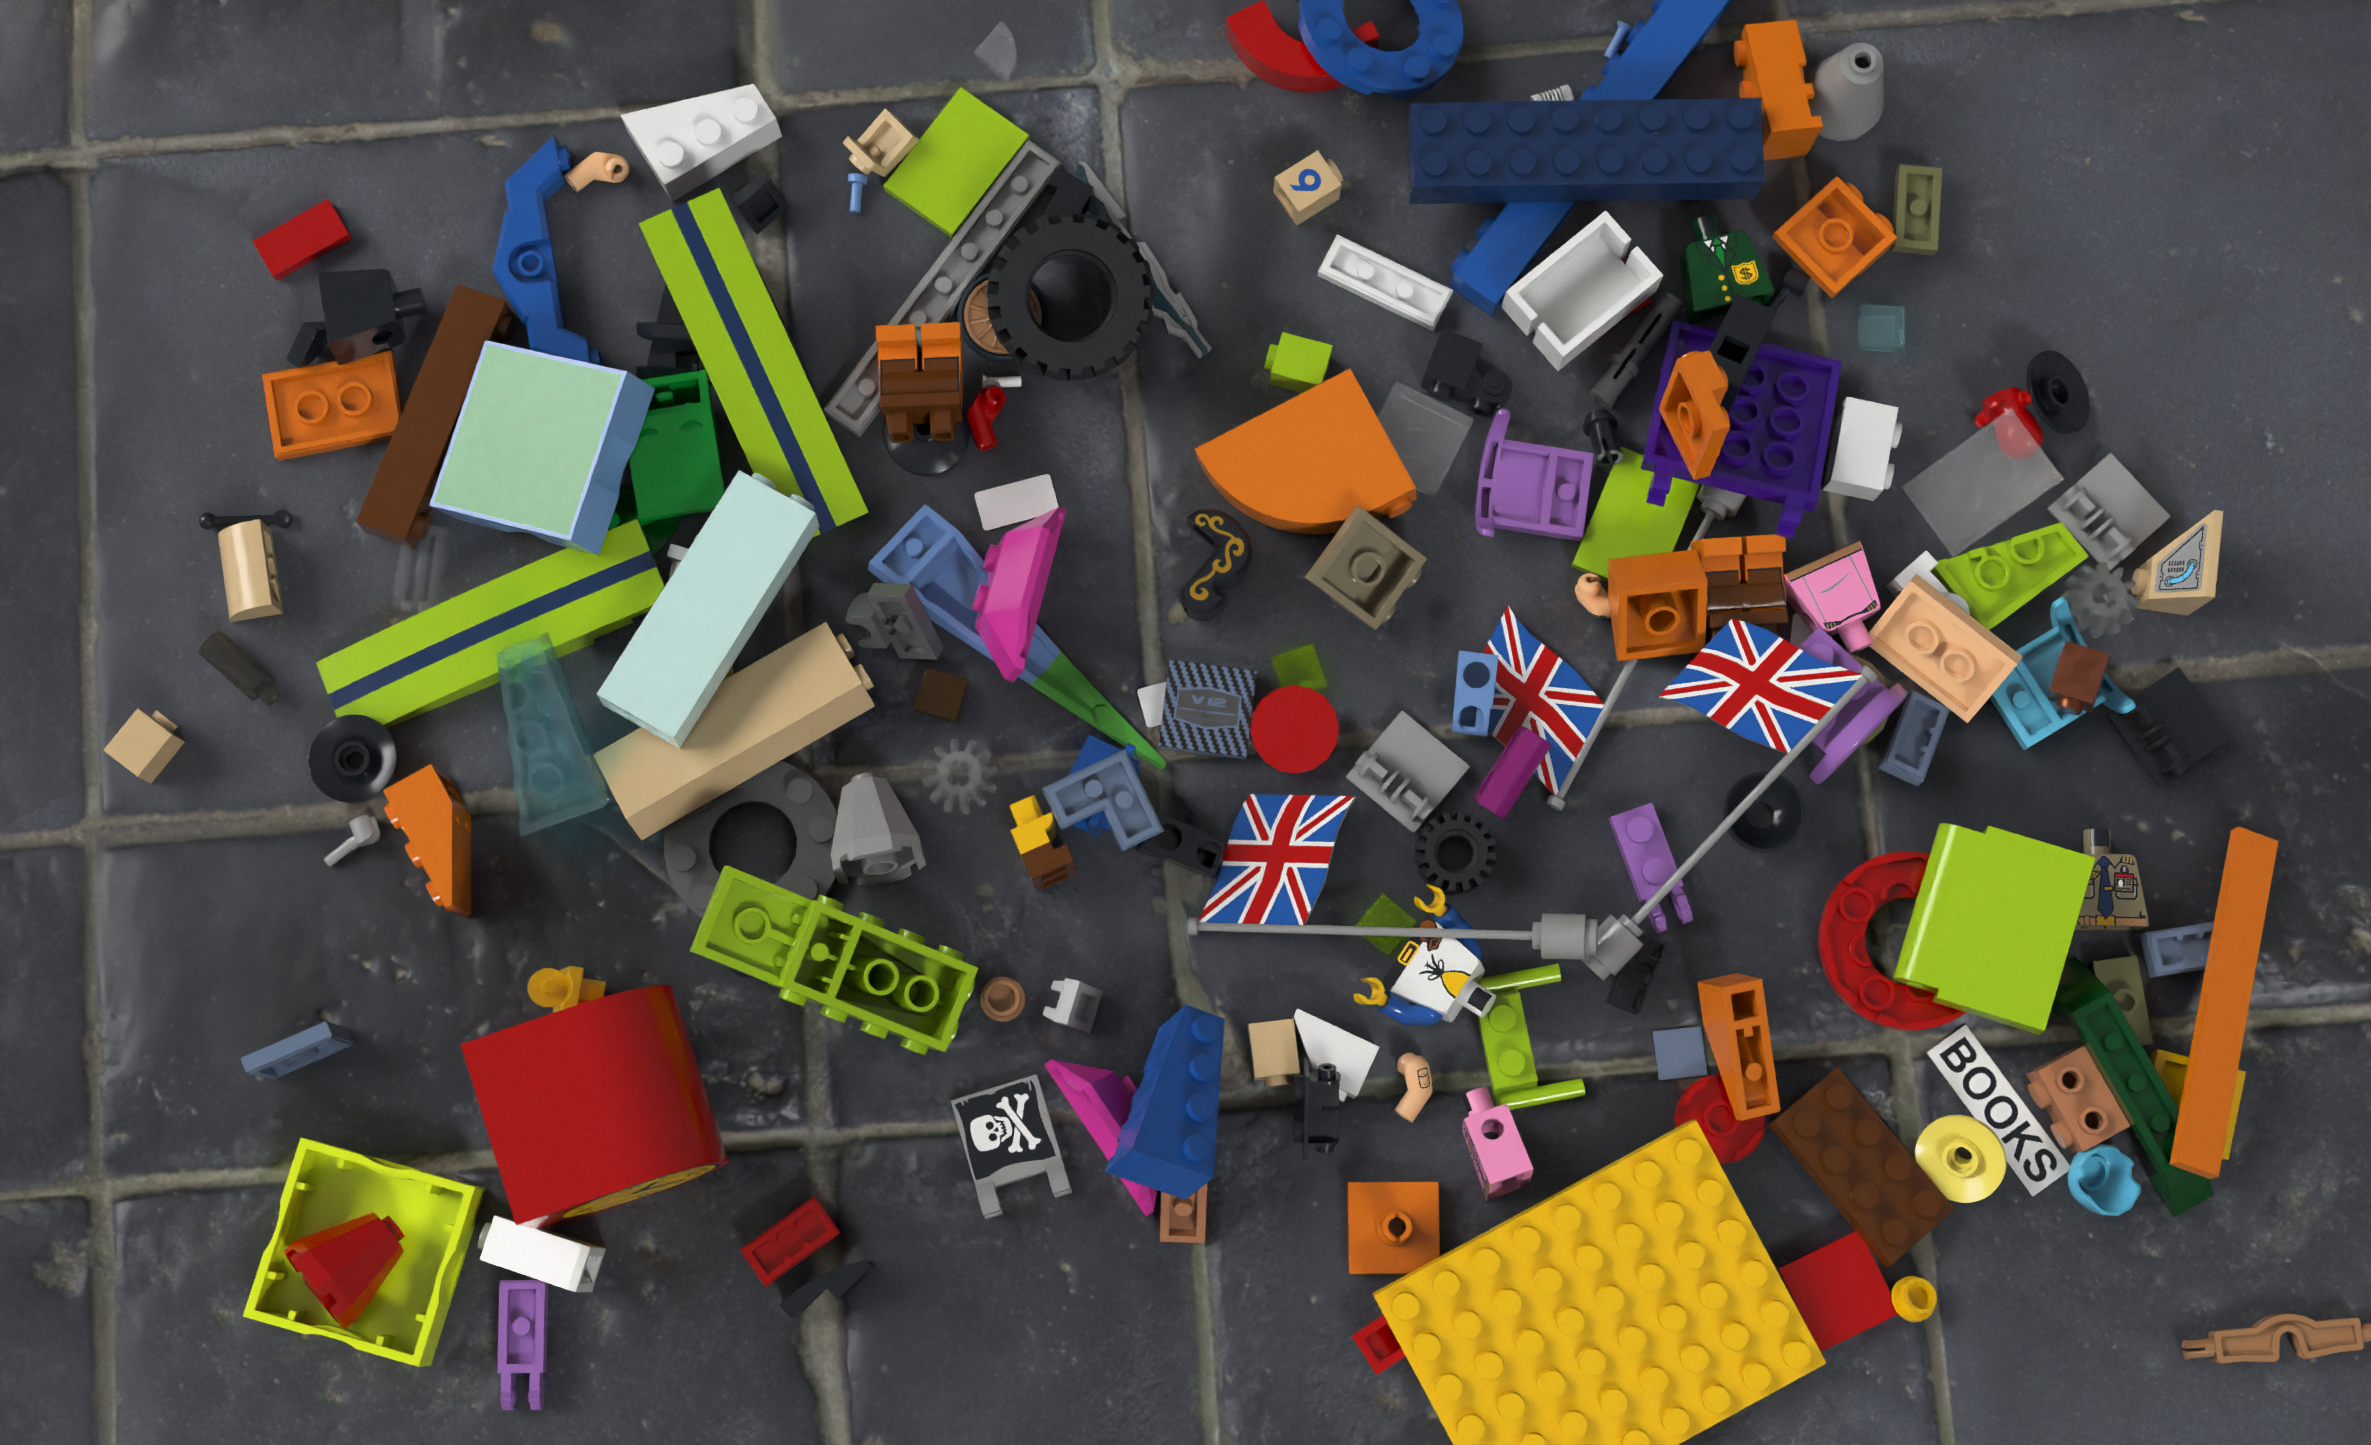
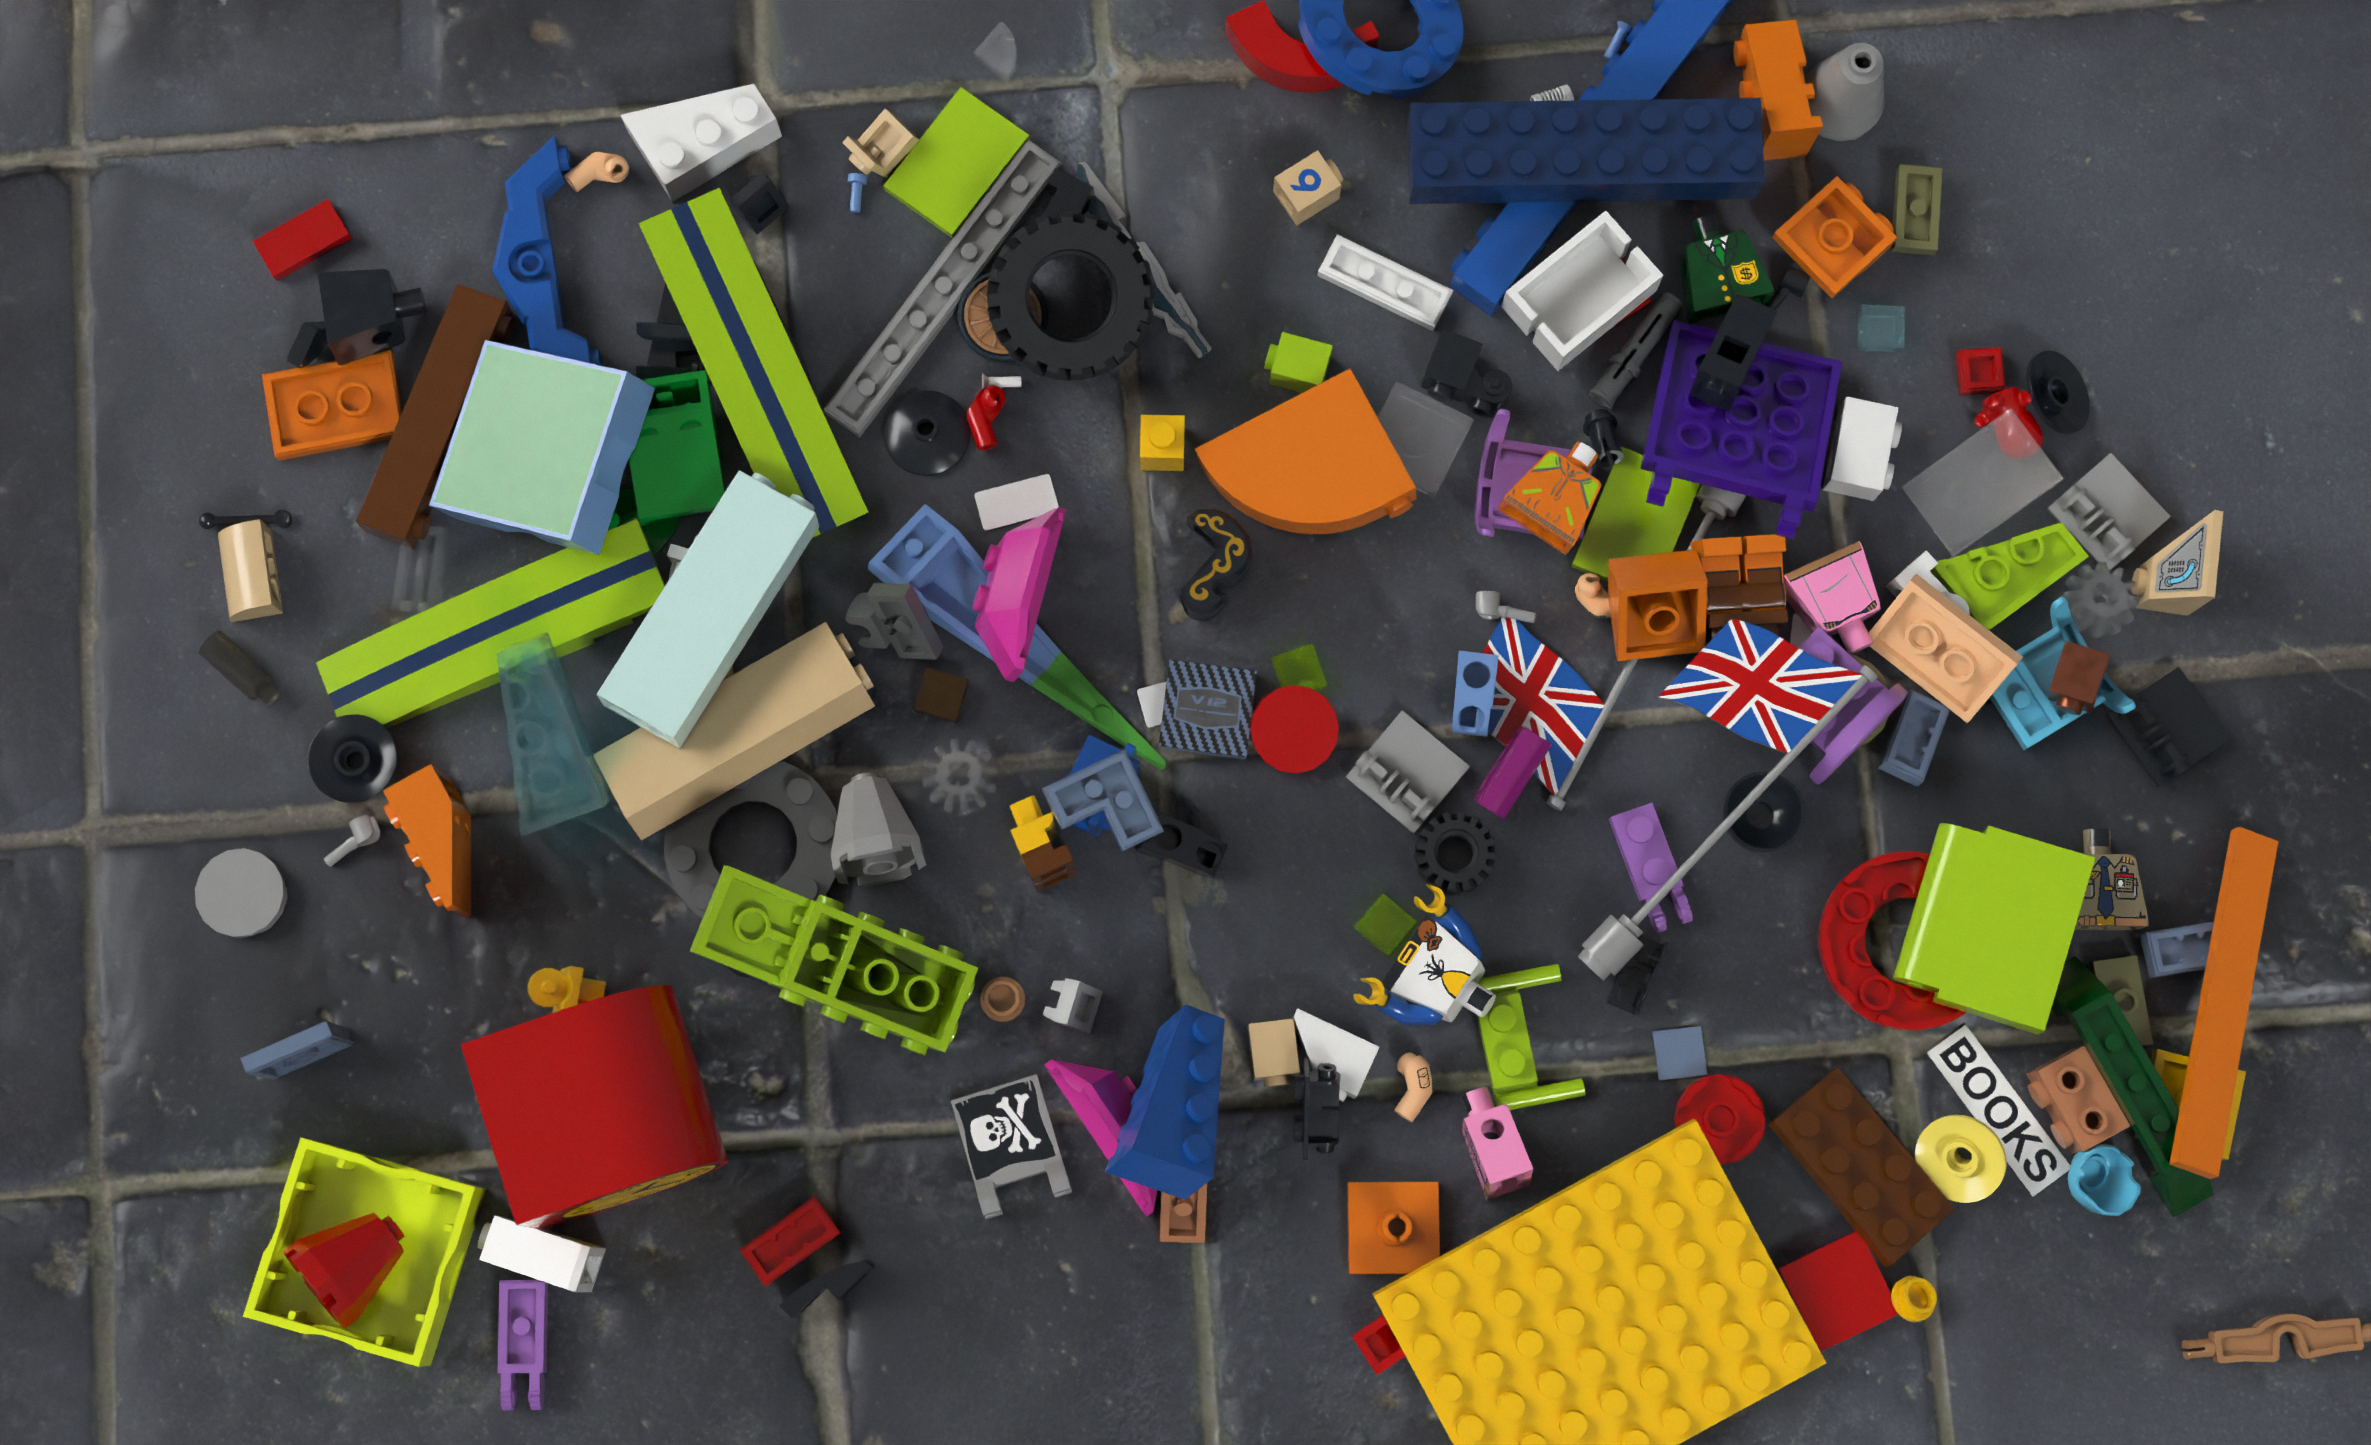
tan brick [103,708,185,783] -> none
reddish brown hips [876,322,963,443] -> none
flag [1188,794,1598,960] -> none
dark tan plate [1305,506,1427,630] -> none
orange plate [1659,350,1730,480] -> none
orange slope [1697,973,1781,1121] -> none
none -> light grey tile [195,848,288,938]
none -> yellow brick [1140,415,1185,471]
none -> light grey hand [1476,591,1536,623]
none -> orange torso [1496,442,1601,555]
none -> red tile [1955,347,2006,396]

